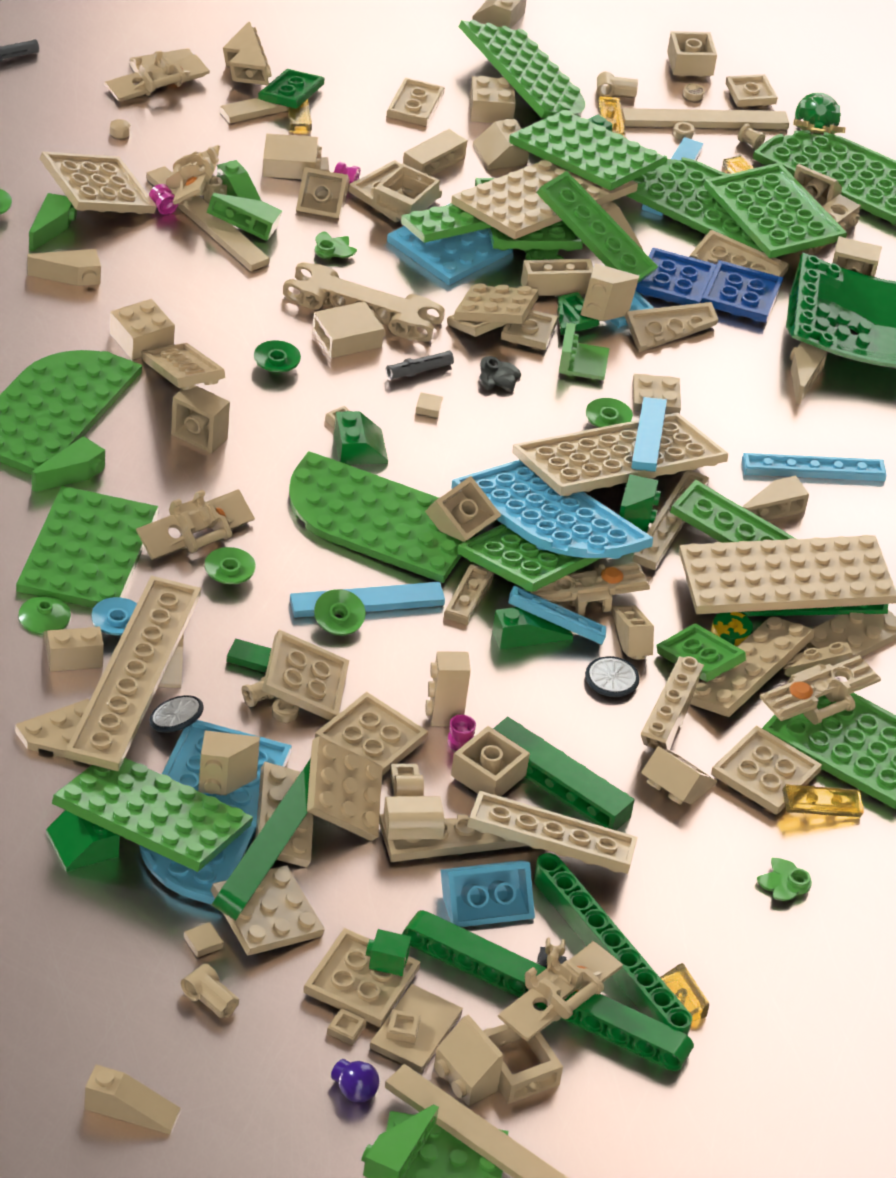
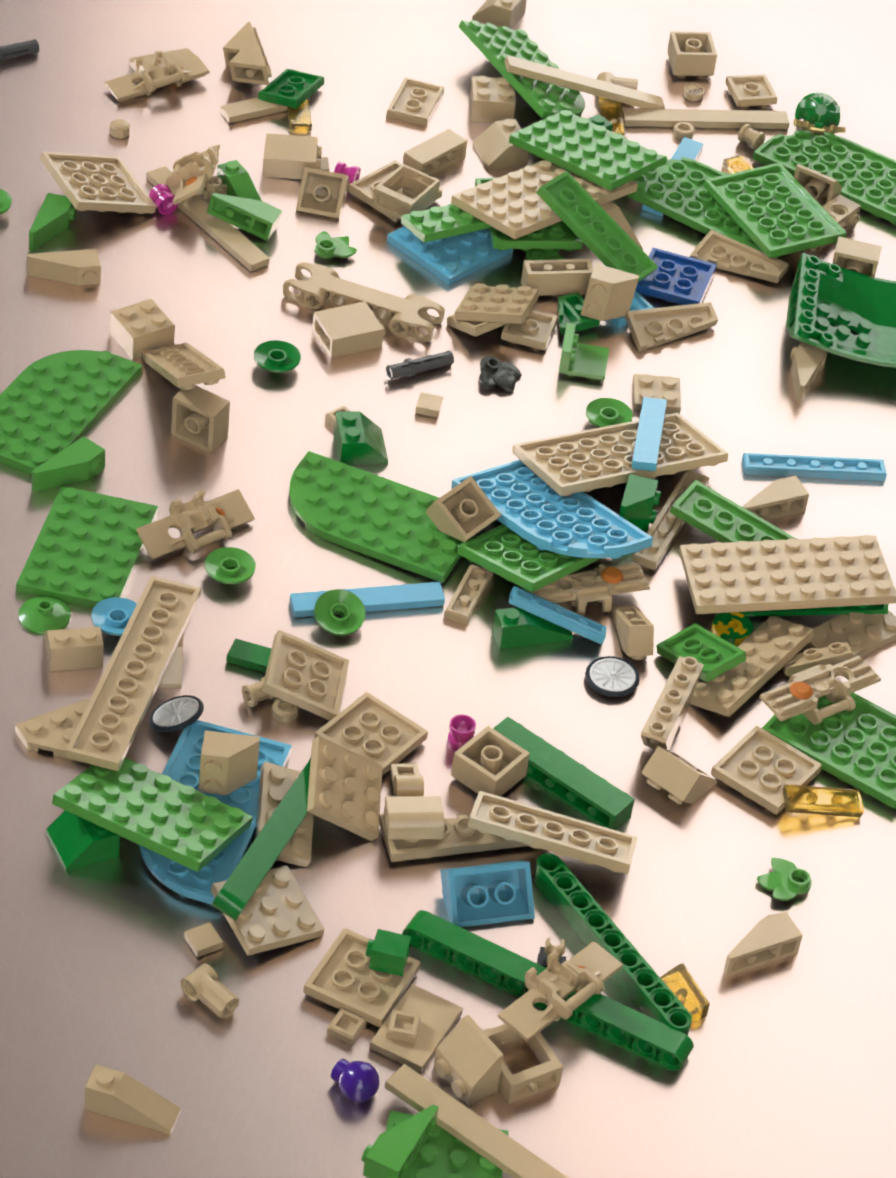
tan brick [425,651,471,727] -> none
blue plate [701,260,783,323] -> none
none -> tan tile [504,55,665,109]
none -> tan slope [723,911,803,977]

